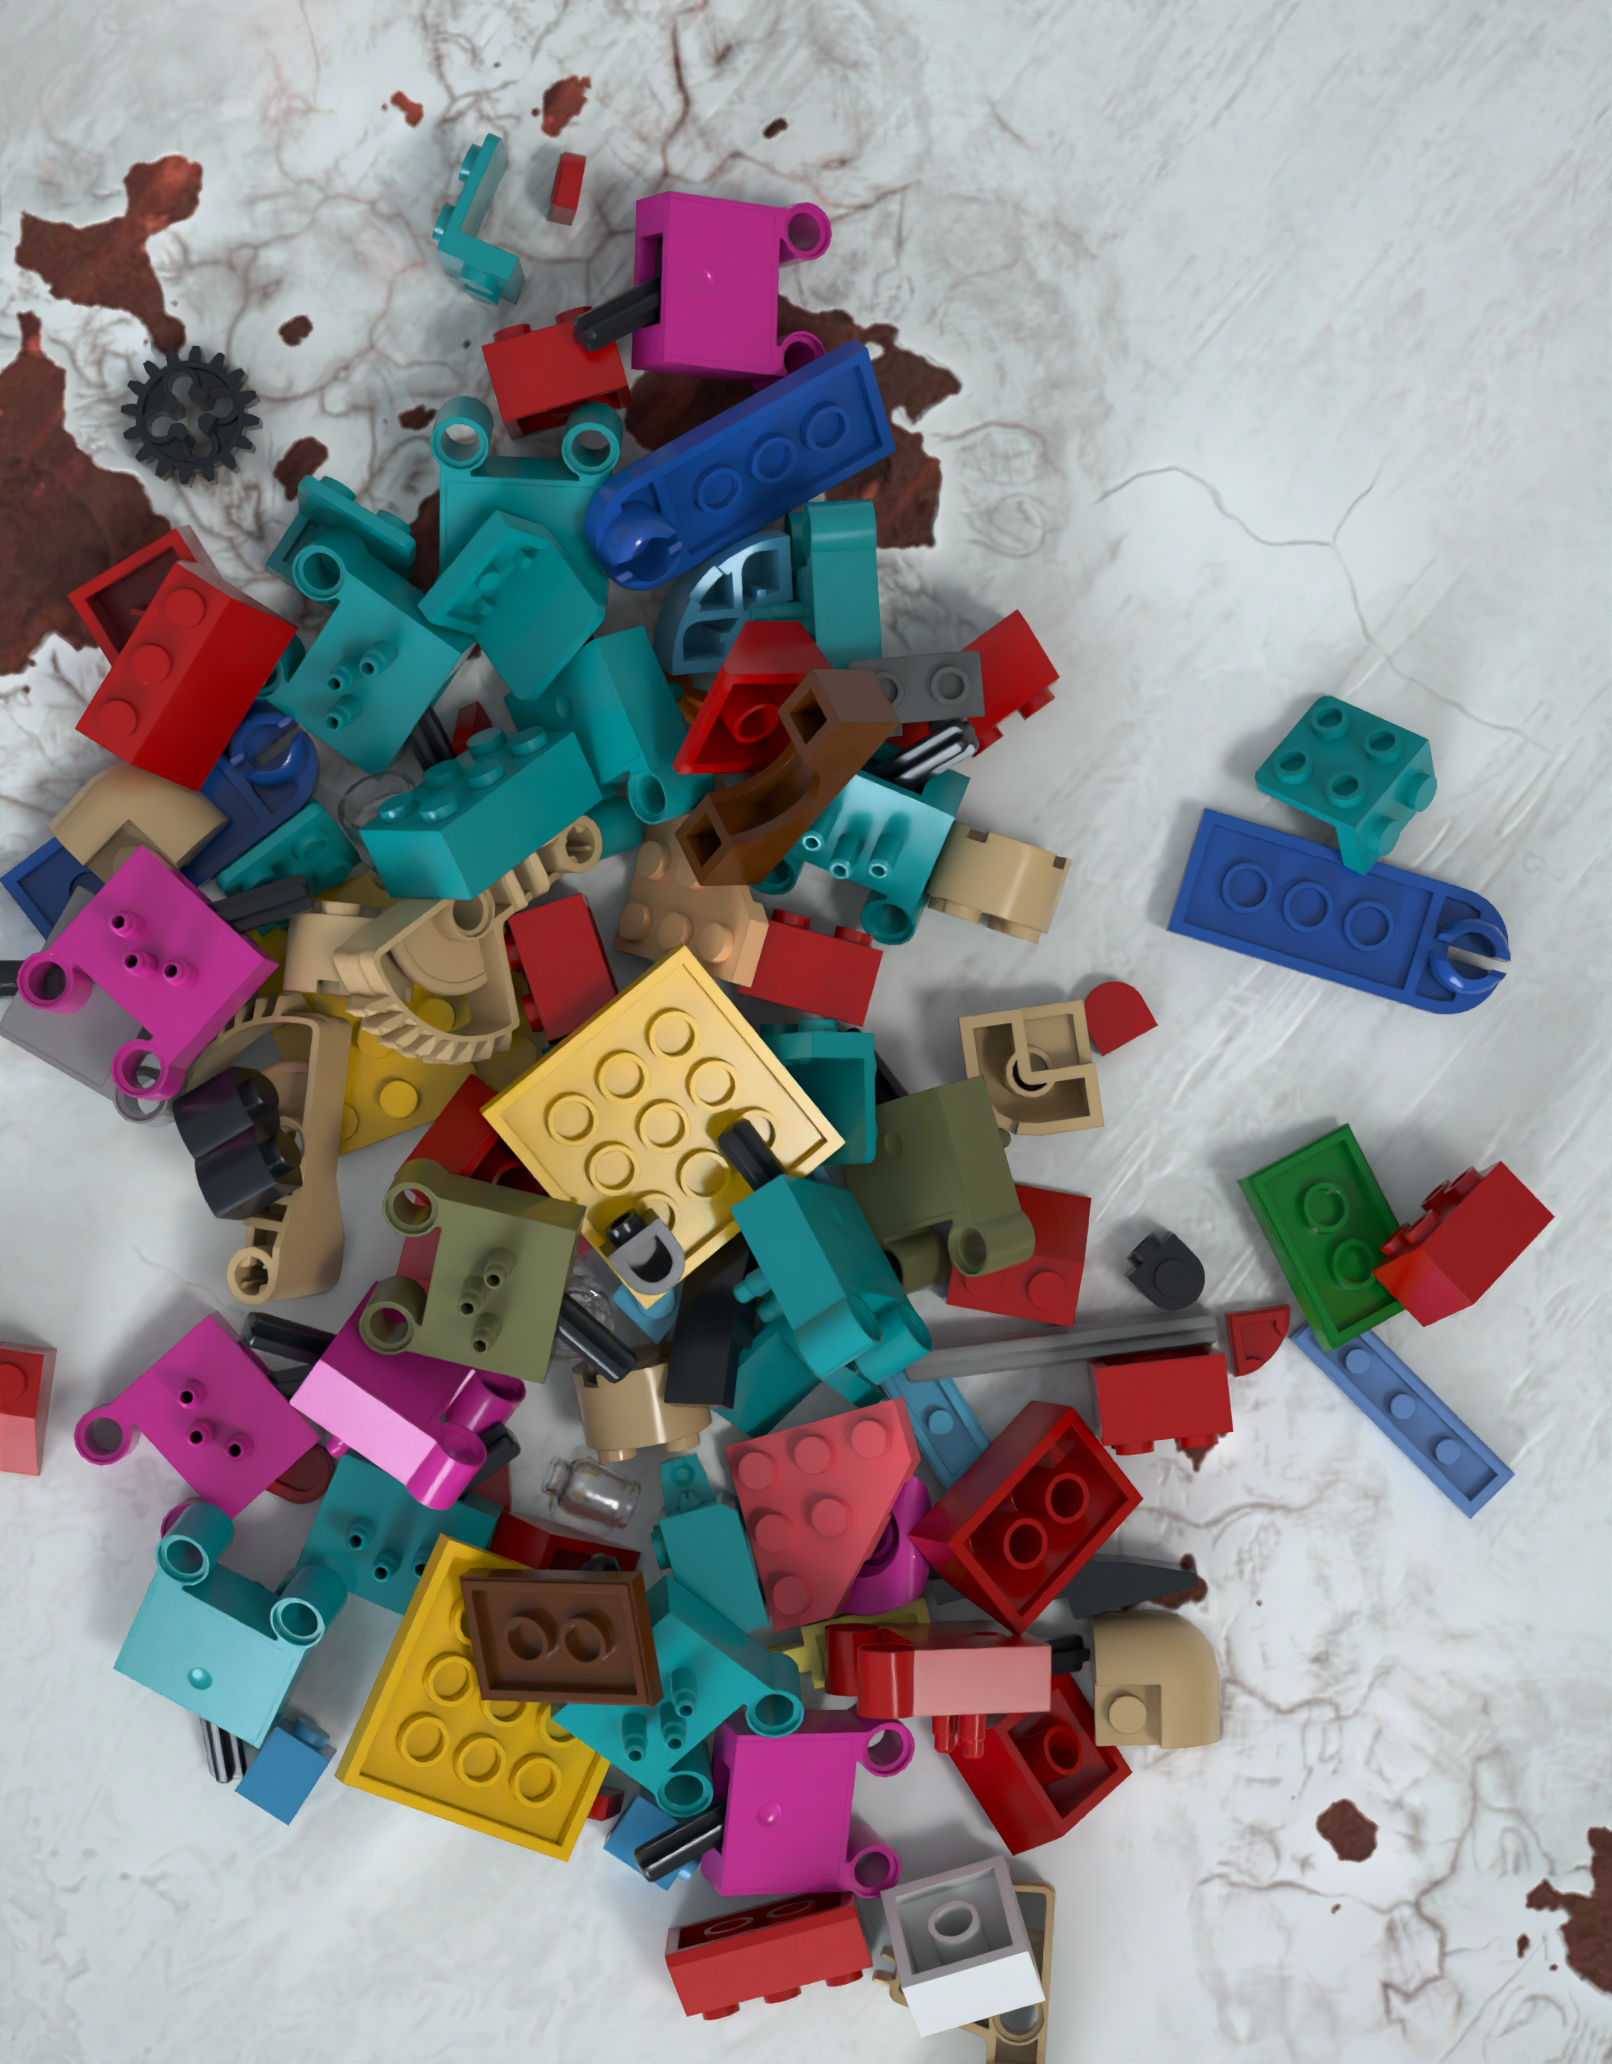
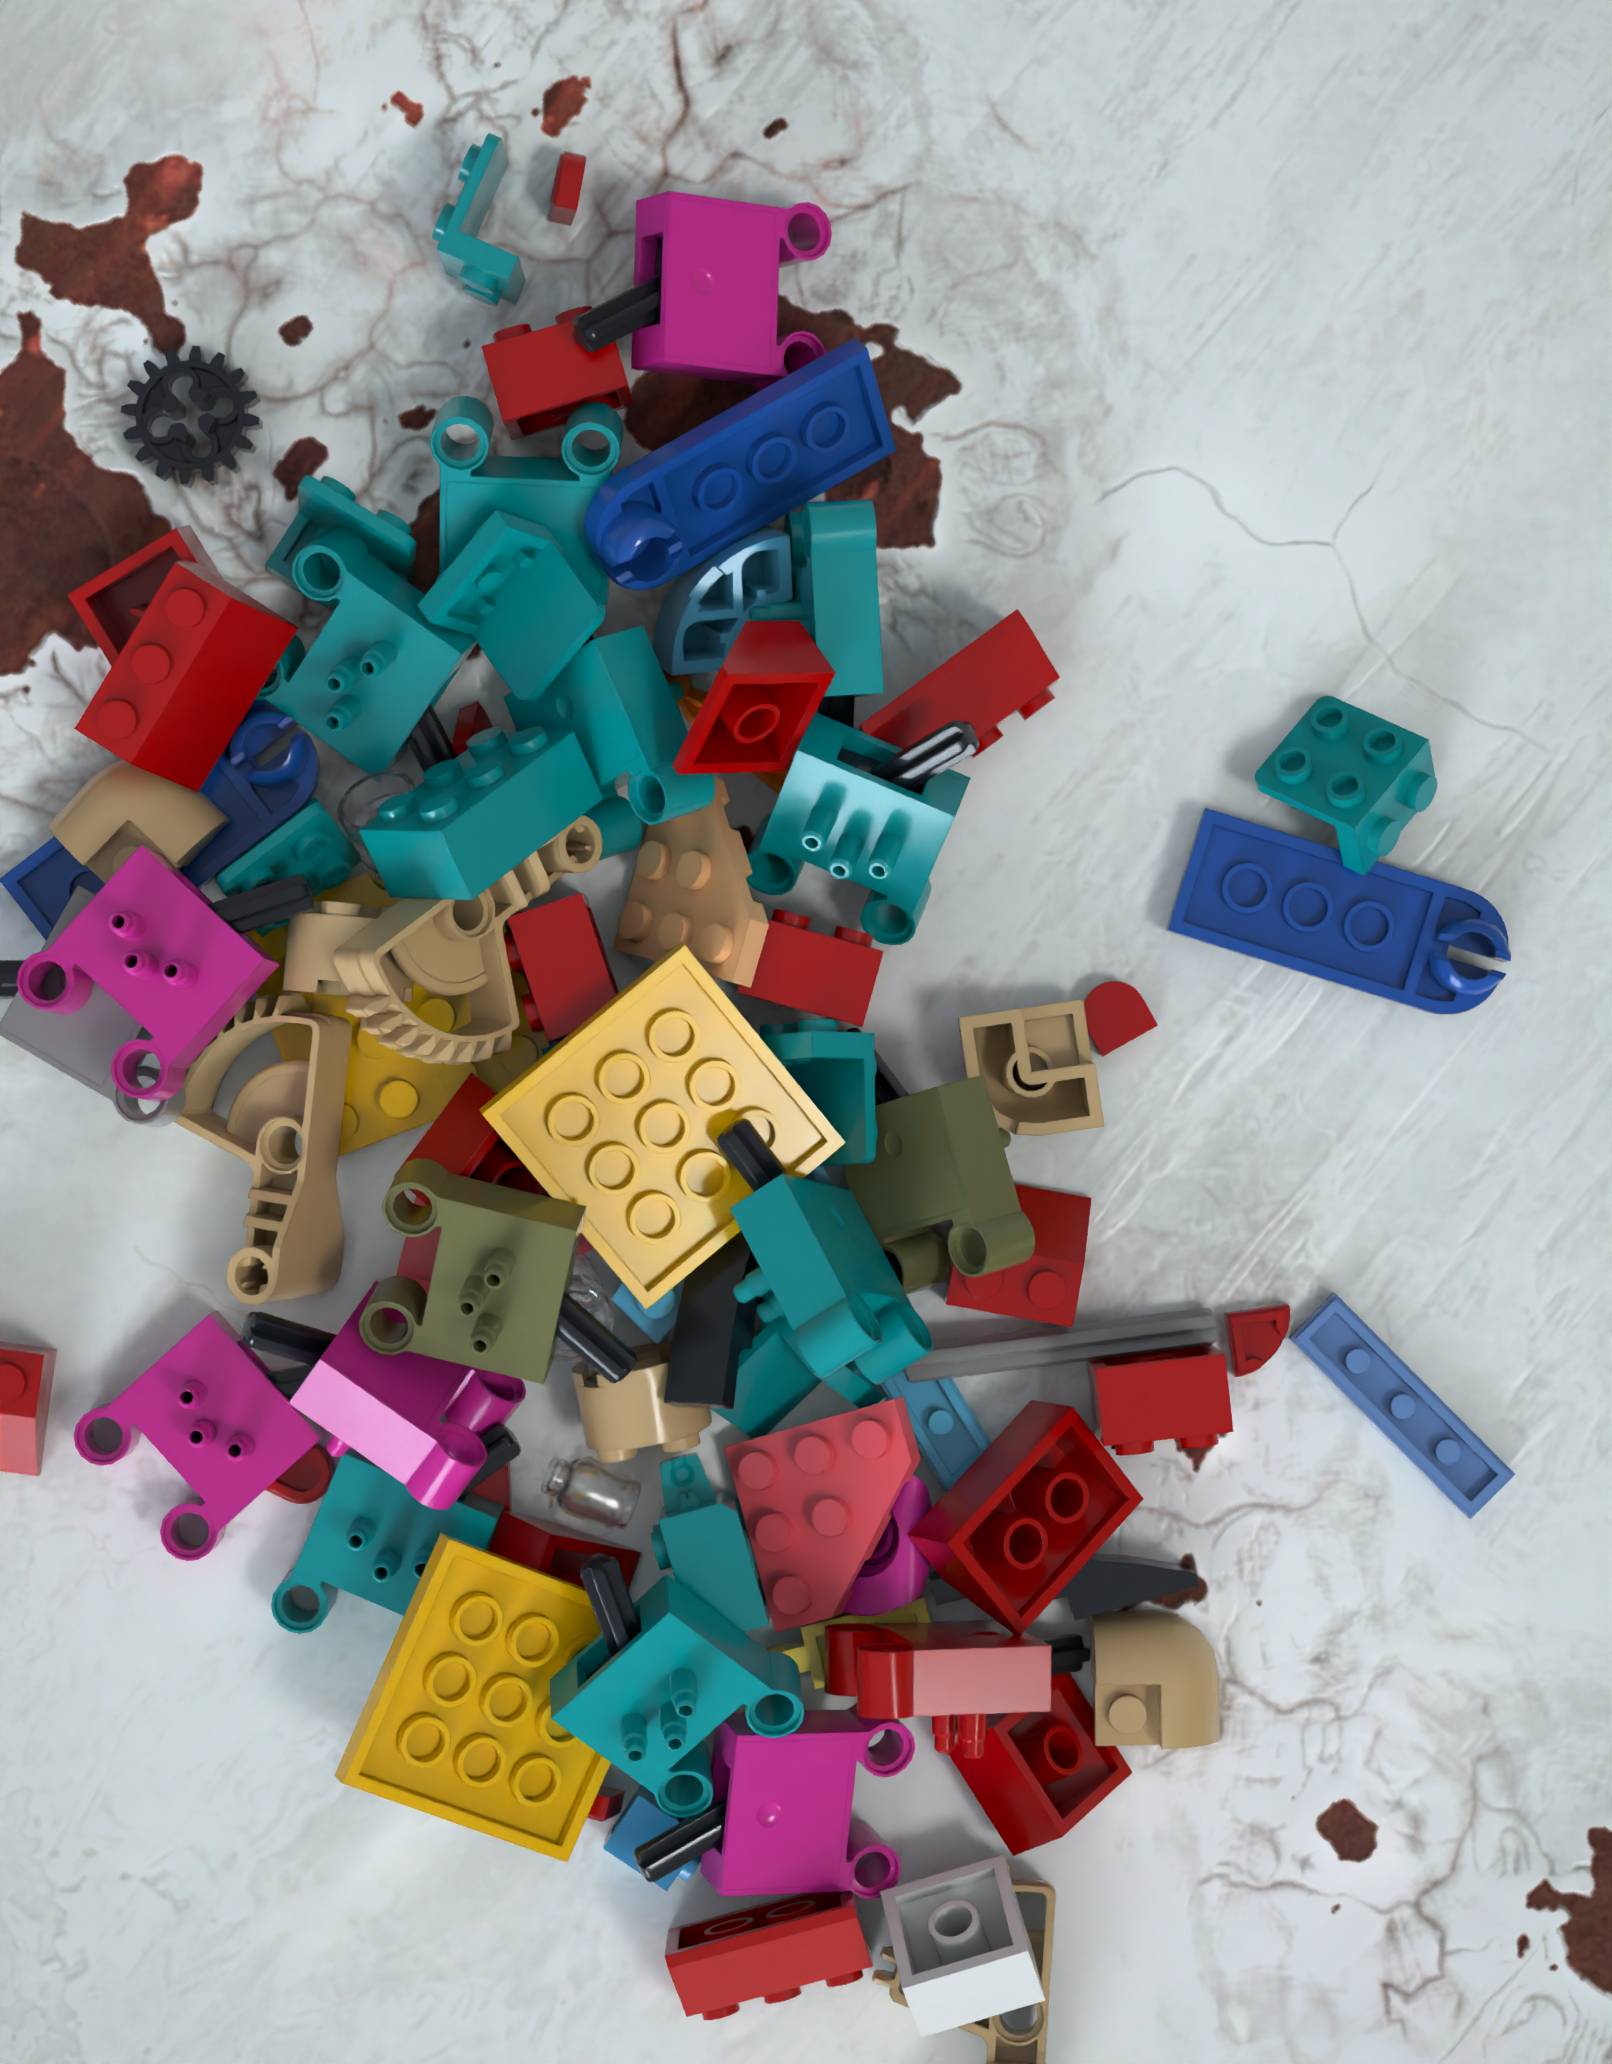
teal piece [113,1502,348,1783] -> none
black brick [173,1066,303,1220] -> none
dark azure brick [235,1716,337,1826] -> none
reddish brown tile [459,1568,664,1707] -> none
plate [599,1208,685,1295] -> none
reddish brown arch [674,669,900,886] -> none
dark grey bracket [847,650,985,737] -> none
tan brick [926,821,1072,944] -> none
black plate [1124,1231,1205,1310] -> none
green tile [1237,1123,1405,1352] -> none
red brick [1371,1161,1555,1327] -> none

